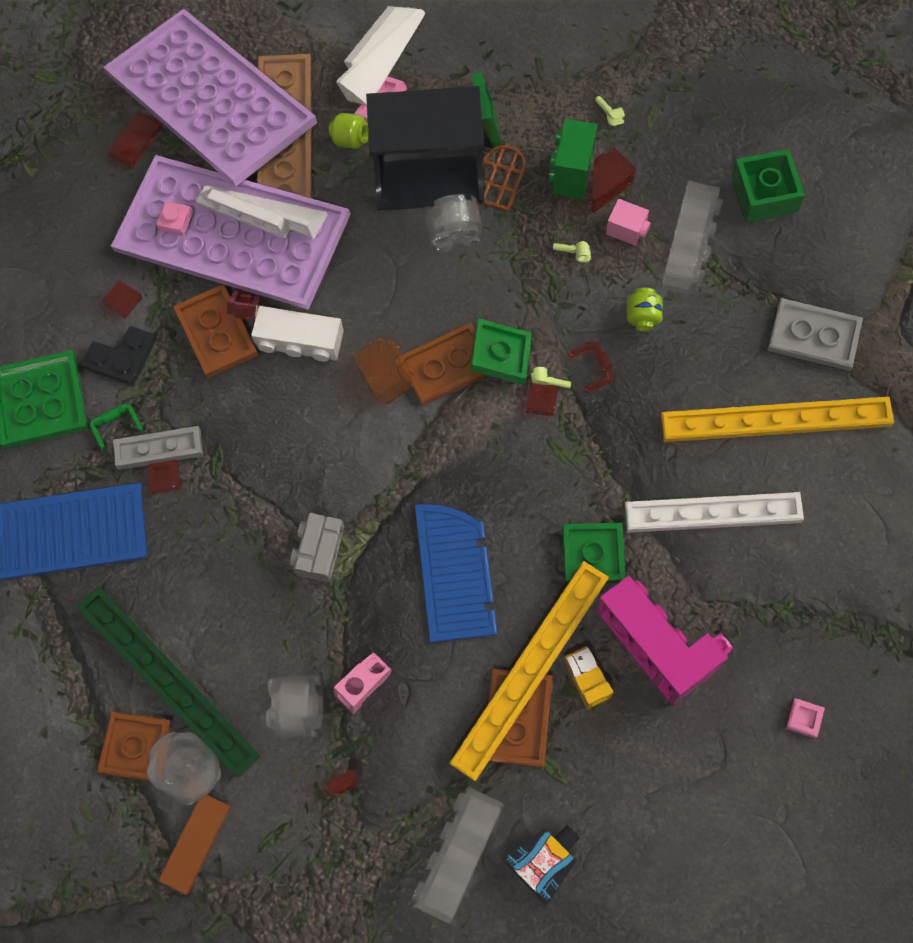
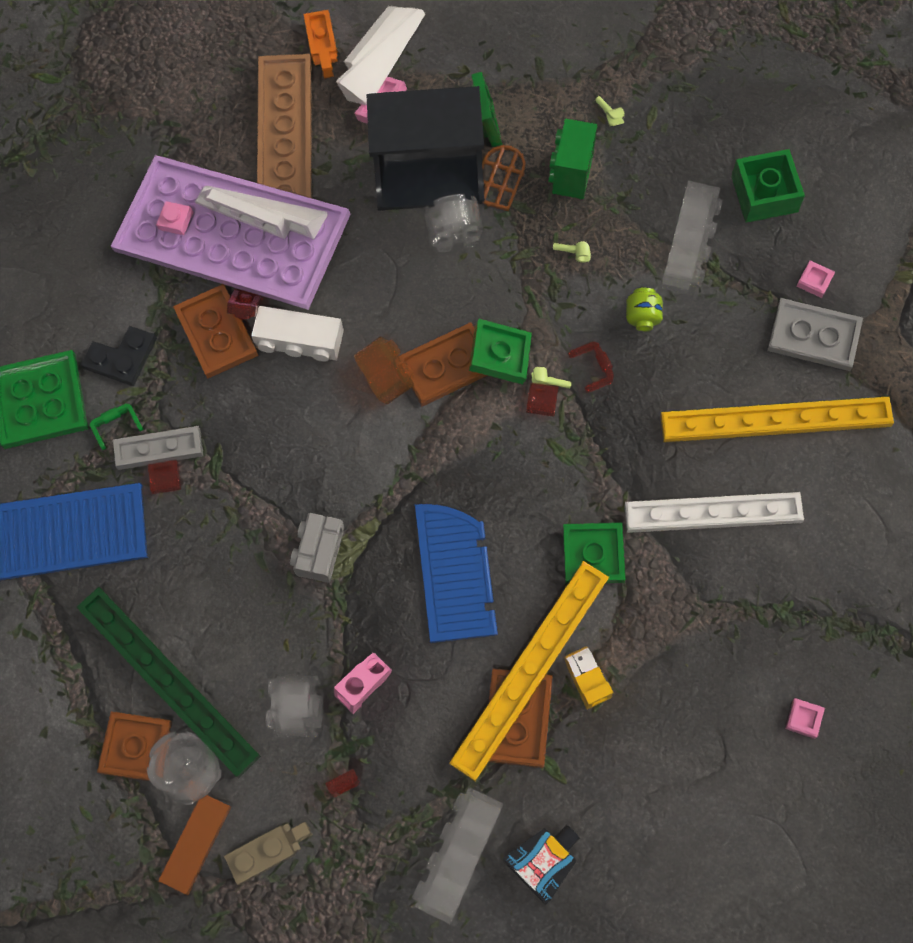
clear red tile [102,280,142,318] -> none
lavender plate [104,9,317,187] -> none
clear red plate [109,112,162,168] -> none
lime head [329,113,368,149] -> none
clear red slope [591,148,636,214] -> none
dark pink hinge [596,576,733,706] -> none
bright pink brick [606,199,651,246] -> none
none -> dark tan hinge [224,822,313,885]
none -> orange hinge [303,9,338,78]
none -> bright pink tile [797,261,835,298]

